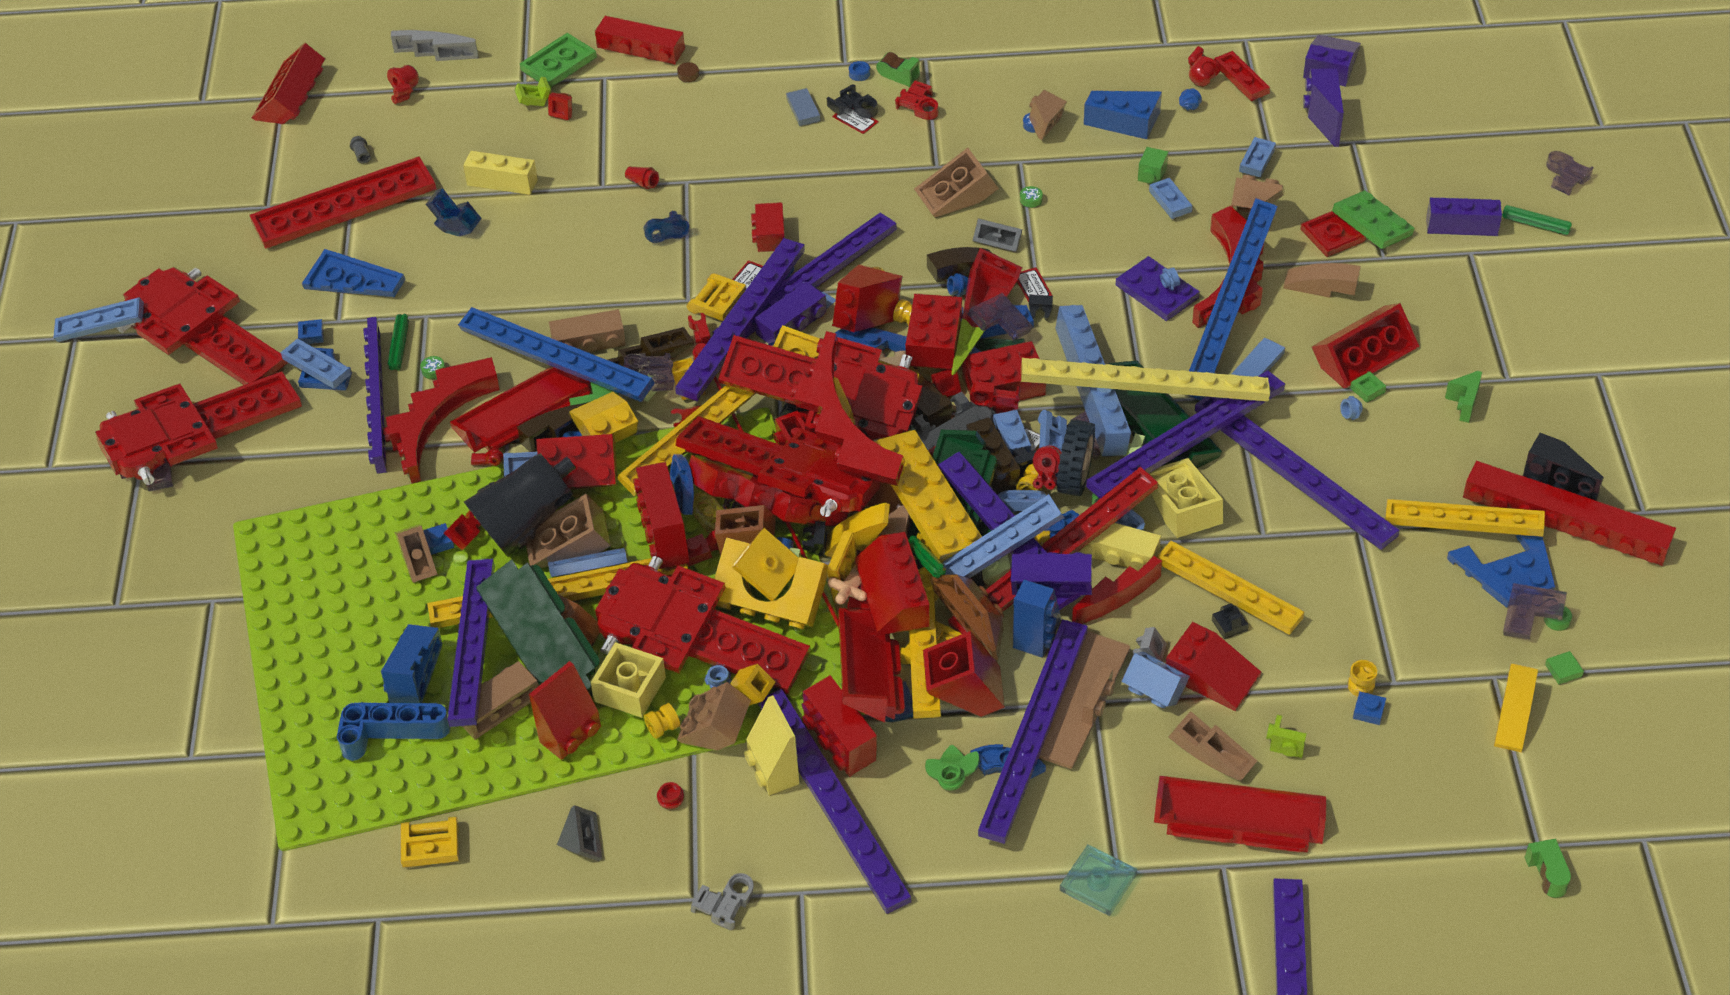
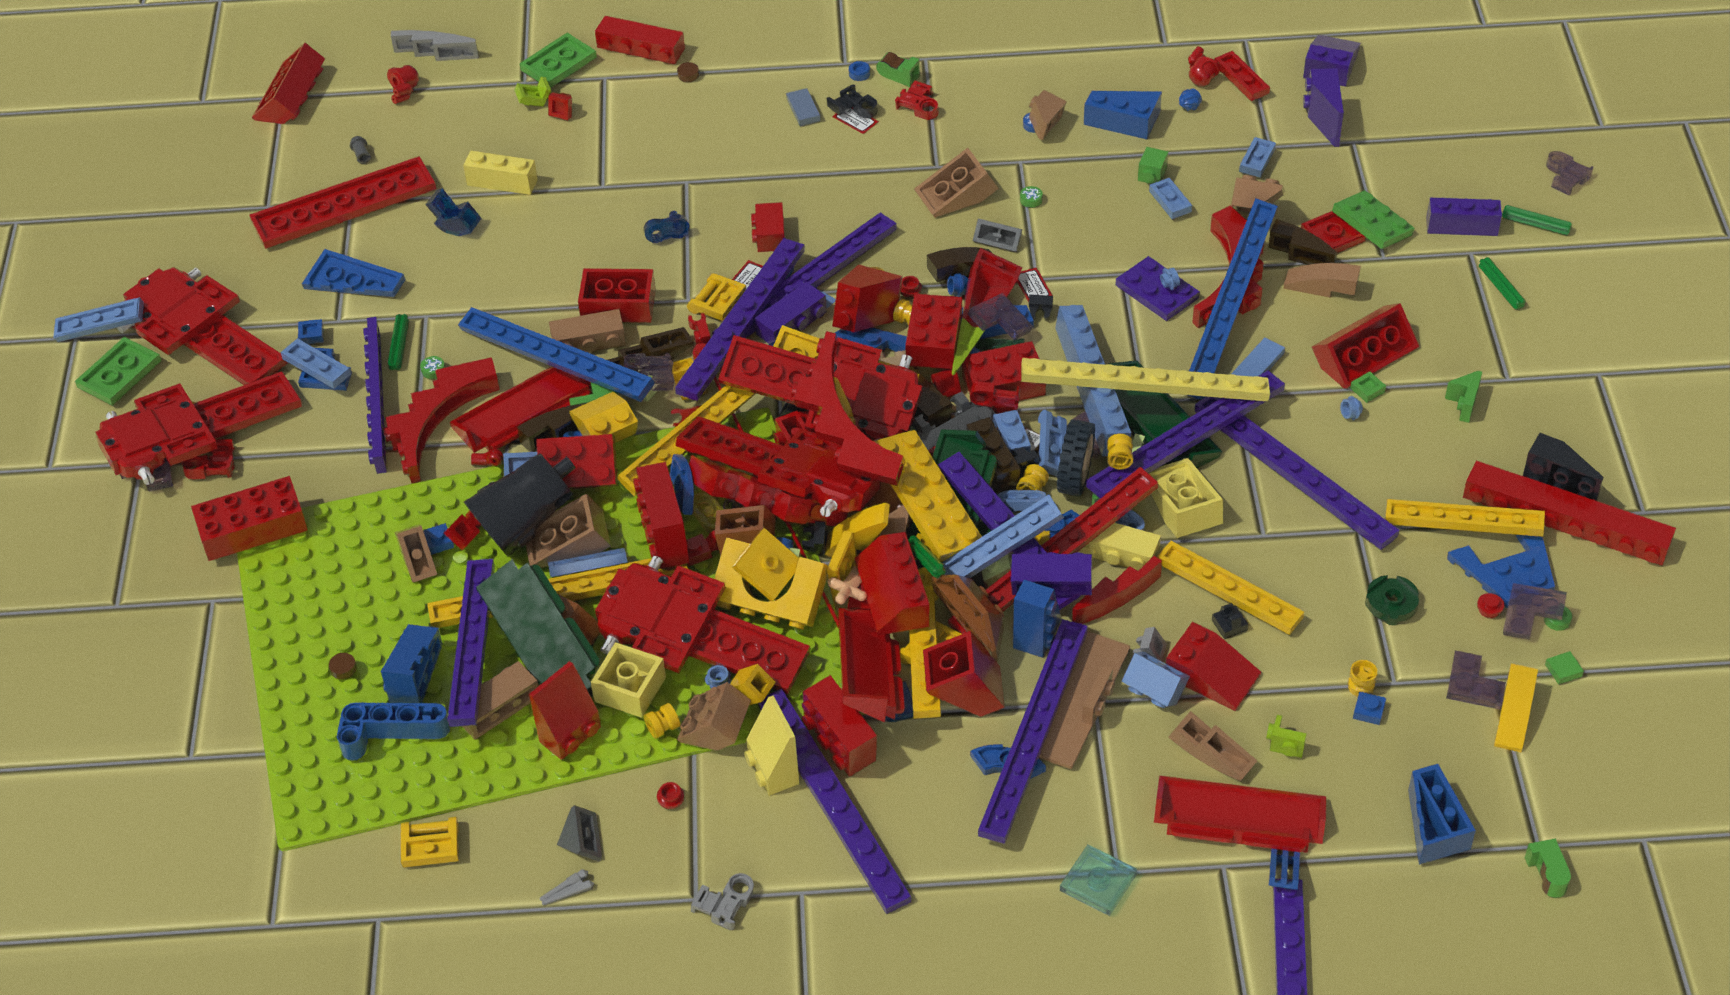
red cone [625,166,659,189] -> none
bright green plate [925,745,980,790] -> none
red piece [1033,445,1062,490] -> none
none -> bright green plate [75,337,162,406]
none -> red piece [182,439,235,479]
none -> red brick [191,476,308,561]
none -> reddish brown tile [329,653,357,679]
none -> light grey piece [540,869,594,906]
none -> red brick [578,268,656,323]
none -> red plate [900,276,922,297]
none -> yellow wheel [1107,434,1133,469]
none -> dark brown slope [1268,219,1337,265]
none -> blue tile [1269,849,1300,890]
none -> dark green plate [1365,575,1419,626]
none -> blue wedge [1408,764,1476,865]
none -> plate [1446,650,1506,710]
none -> red plate [1477,593,1504,618]
none -> green axle [1479,257,1526,310]

